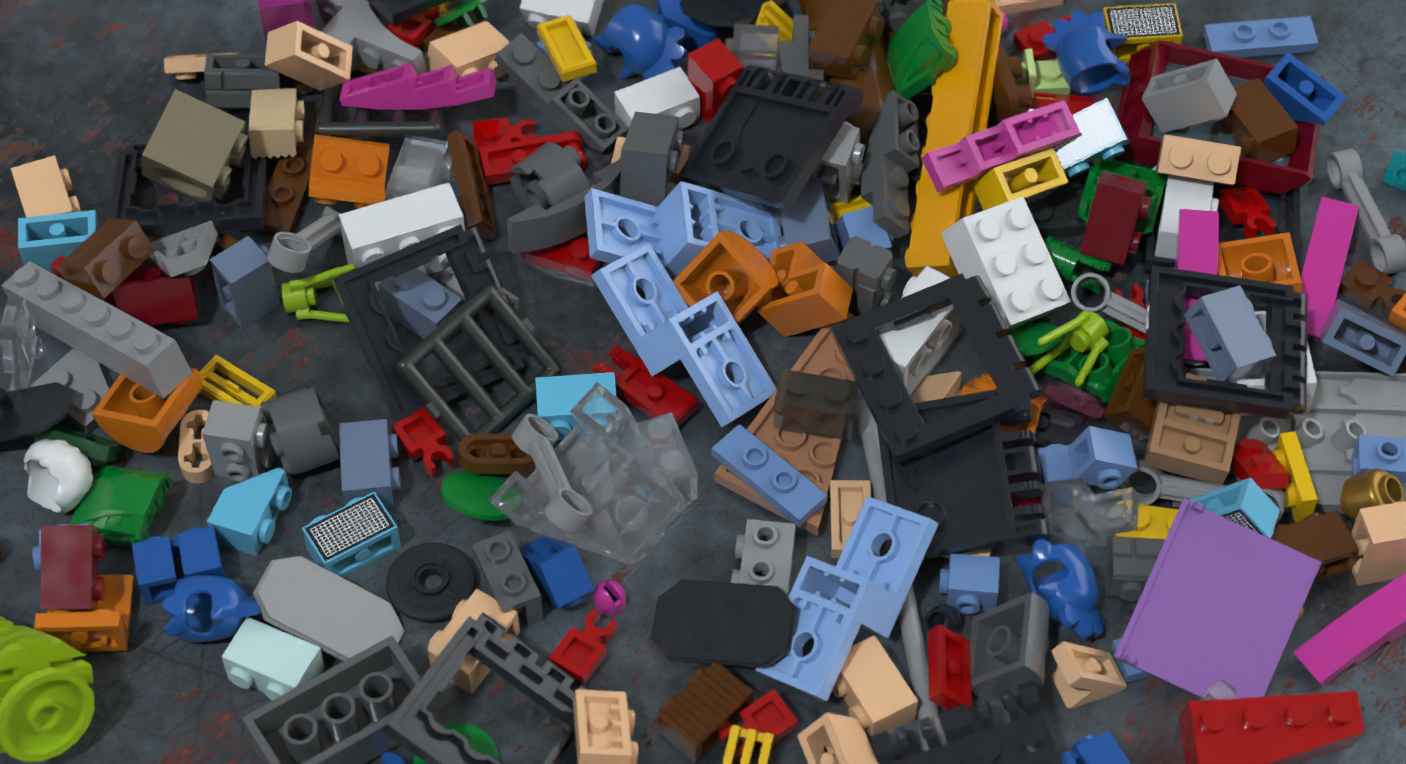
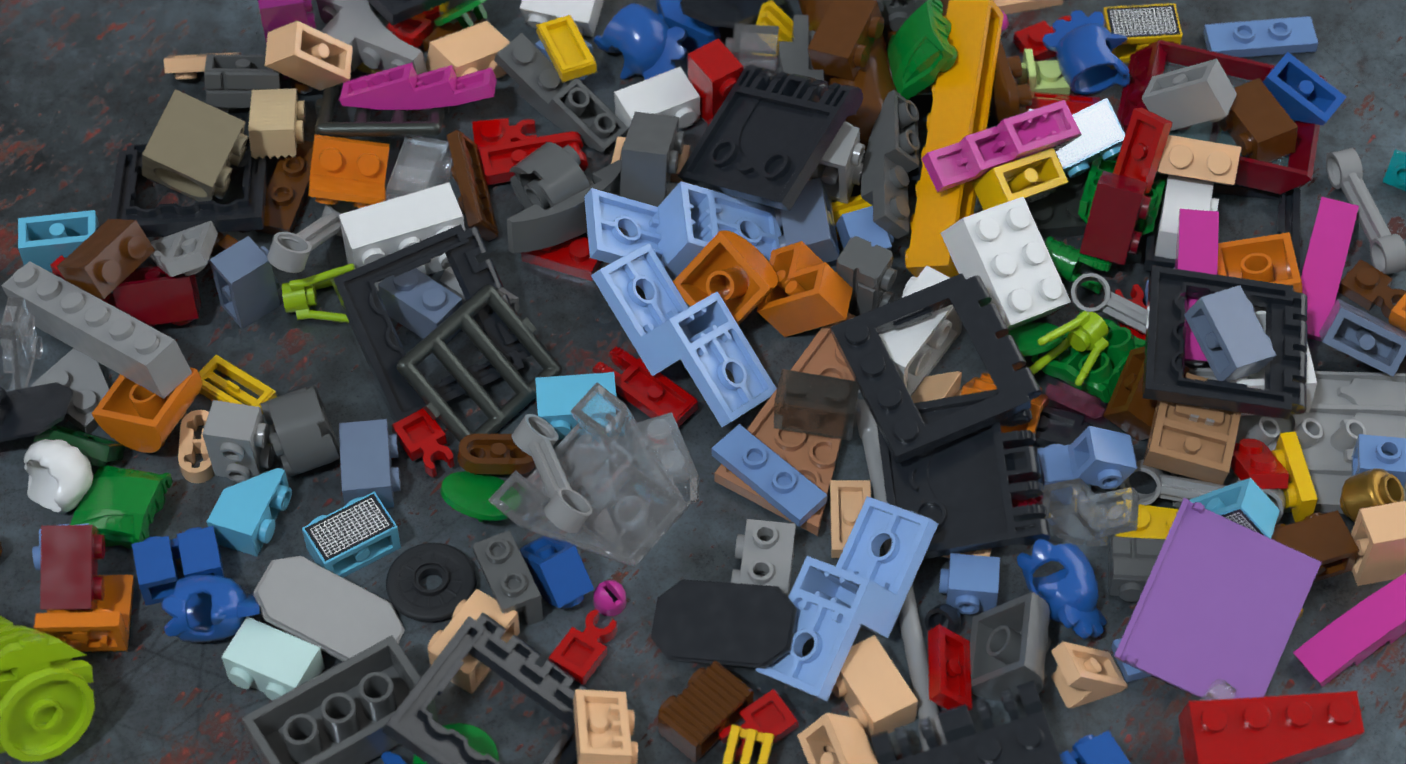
light nougat brick [11,155,81,217] -> none
red plate [1218,187,1275,239] -> none
none -> red plate [1113,107,1173,193]

